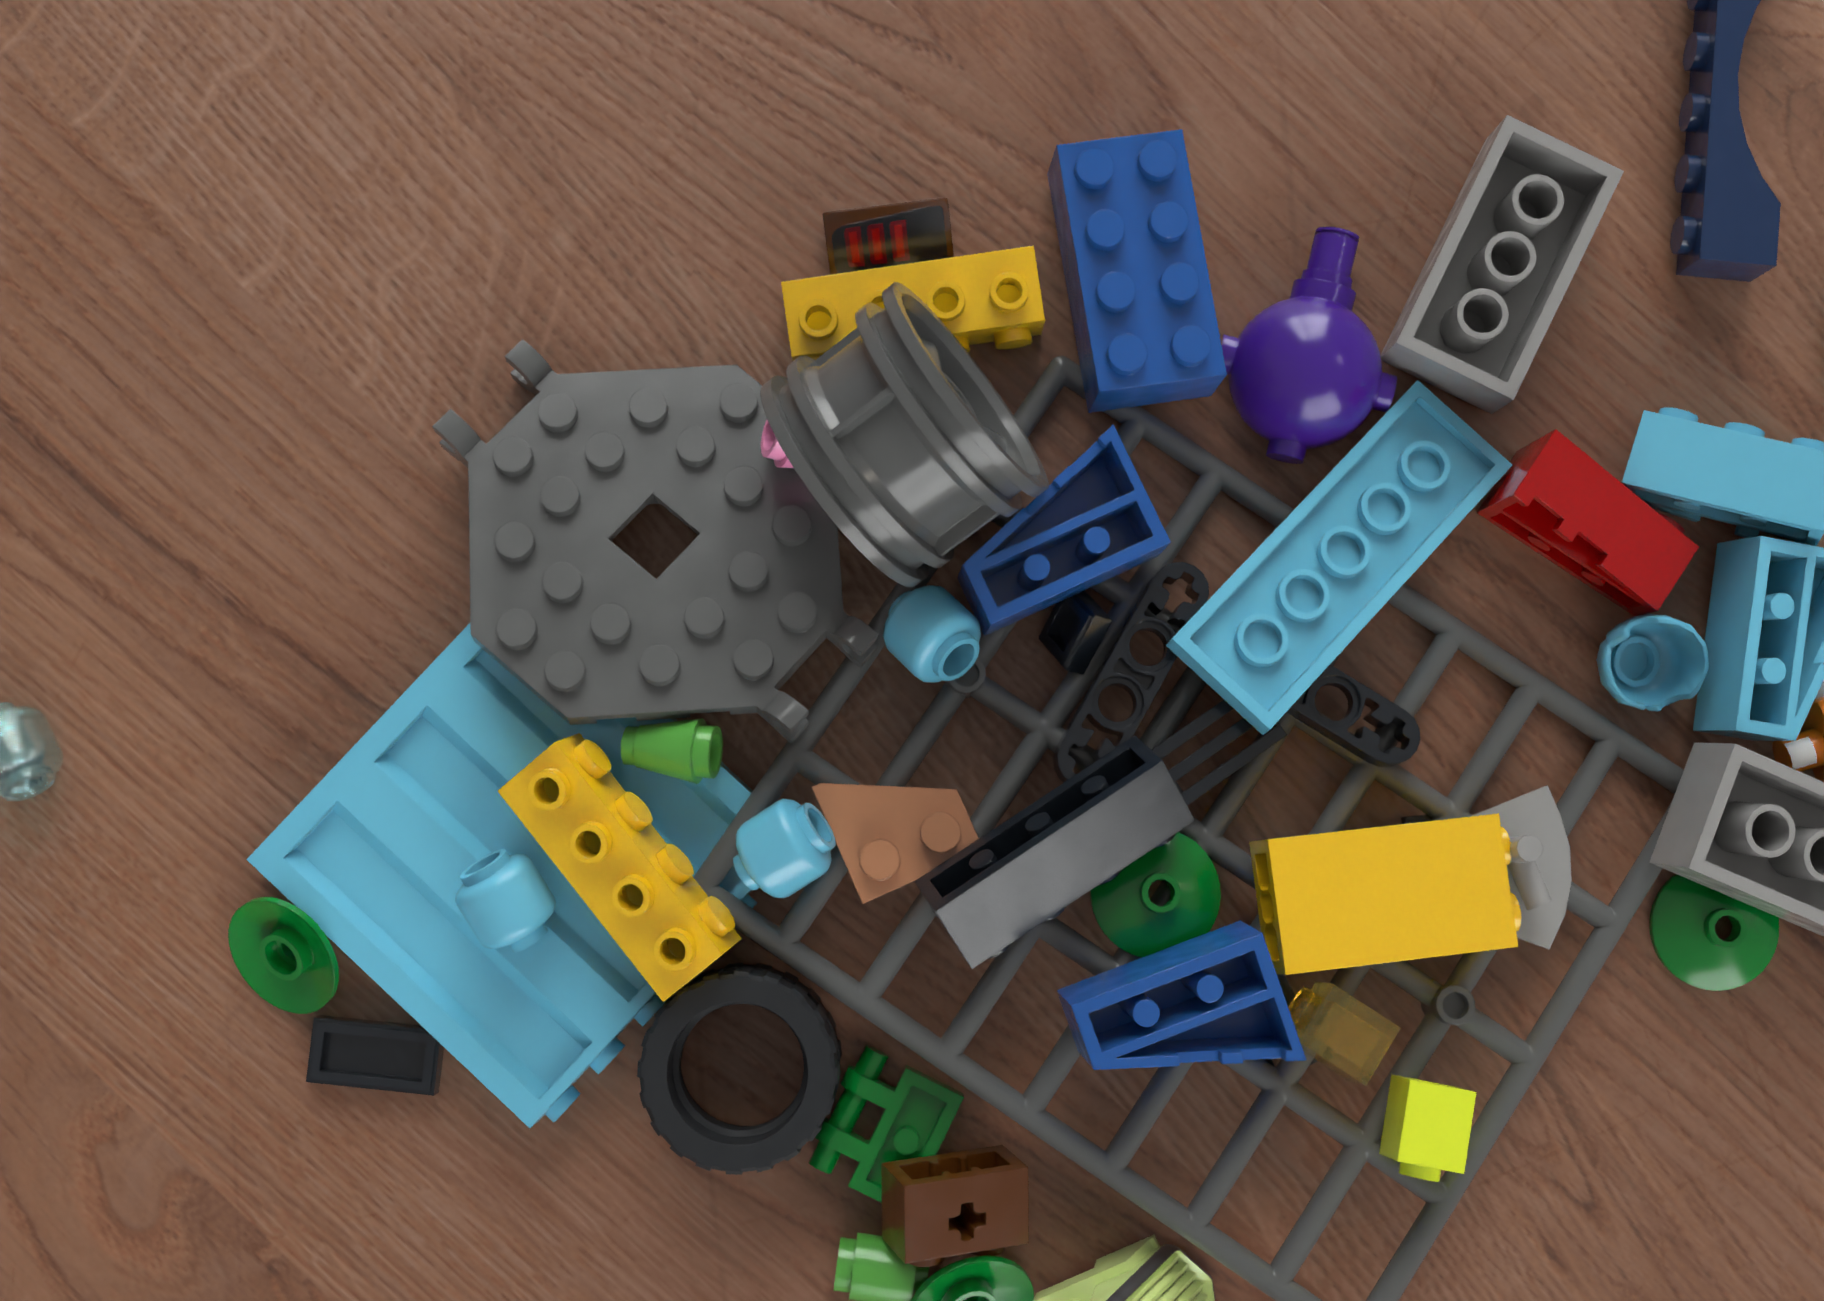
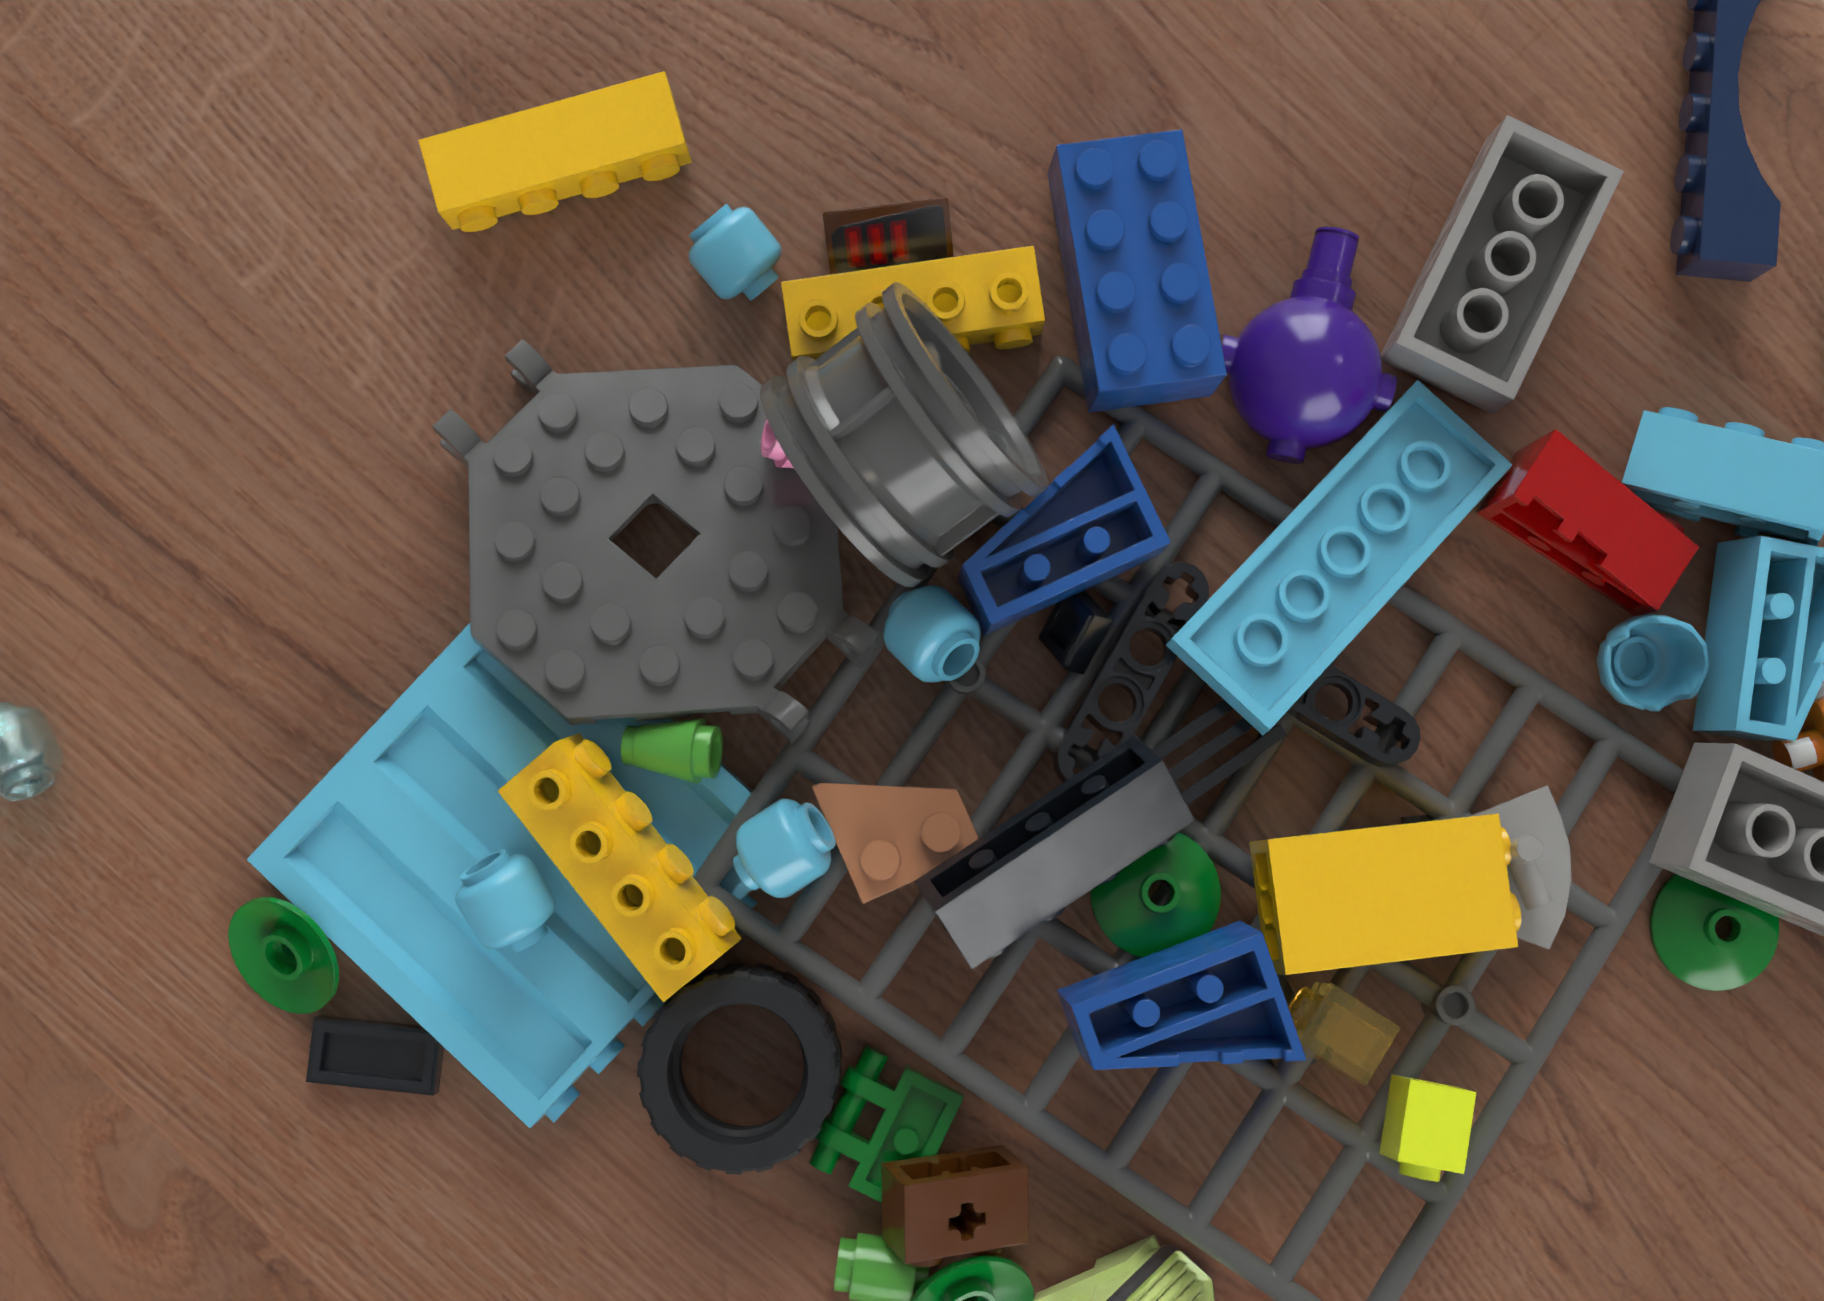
none -> yellow brick [418,71,692,232]
none -> medium azure head [688,204,782,301]

